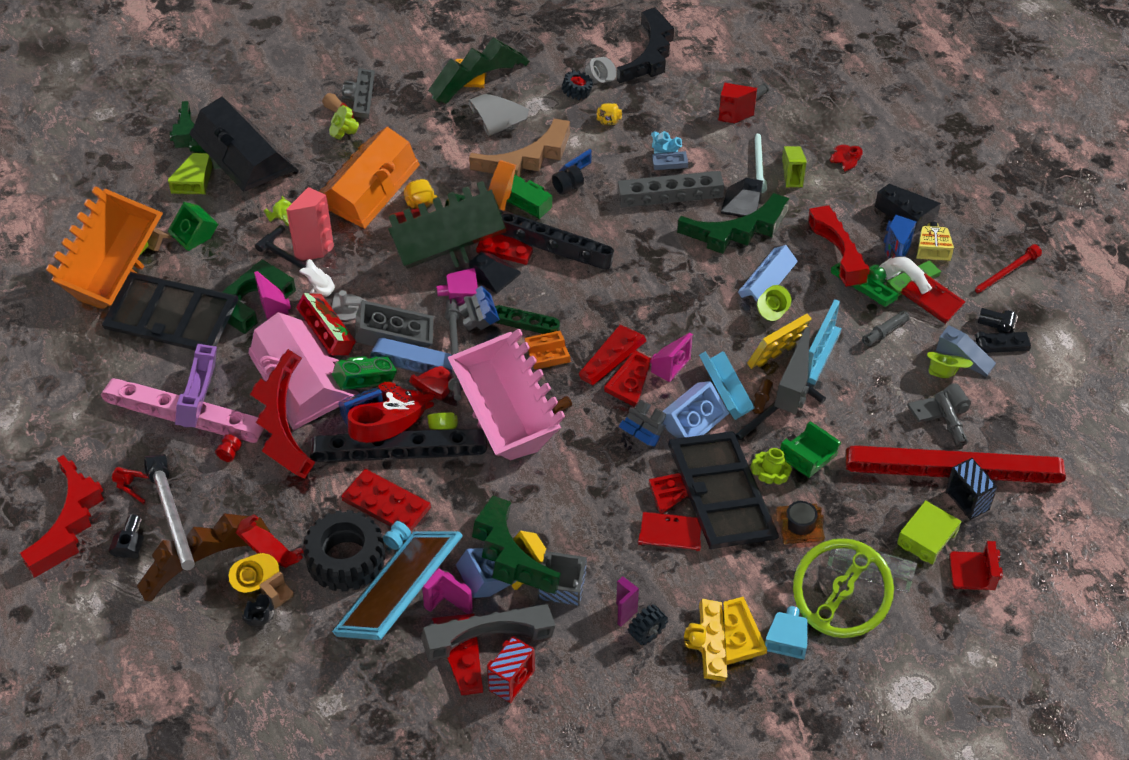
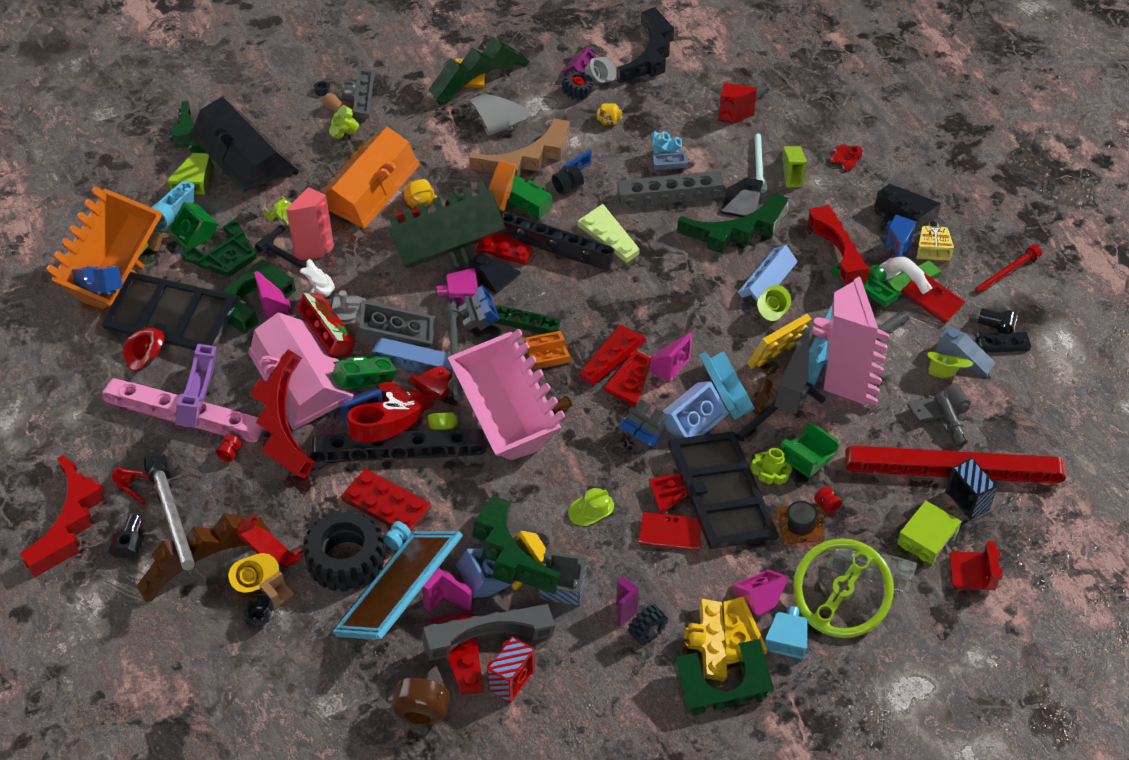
none -> blue arch [72,266,123,295]
none -> red hat [123,327,165,372]
none -> medium azure beam [151,181,194,231]
none -> dark green wing [180,218,257,277]
none -> black tile [314,81,331,96]
none -> reddish brown piece [392,678,451,726]
none -> magenta panel [562,47,597,74]
none -> lime piece [568,488,614,526]
none -> yellowish green wing [577,204,640,263]
none -> dark green arch [673,639,774,715]
none -> dark pink slope [732,569,788,616]
none -> bright pink piece [812,276,889,406]
none -> red wheel [814,486,842,515]

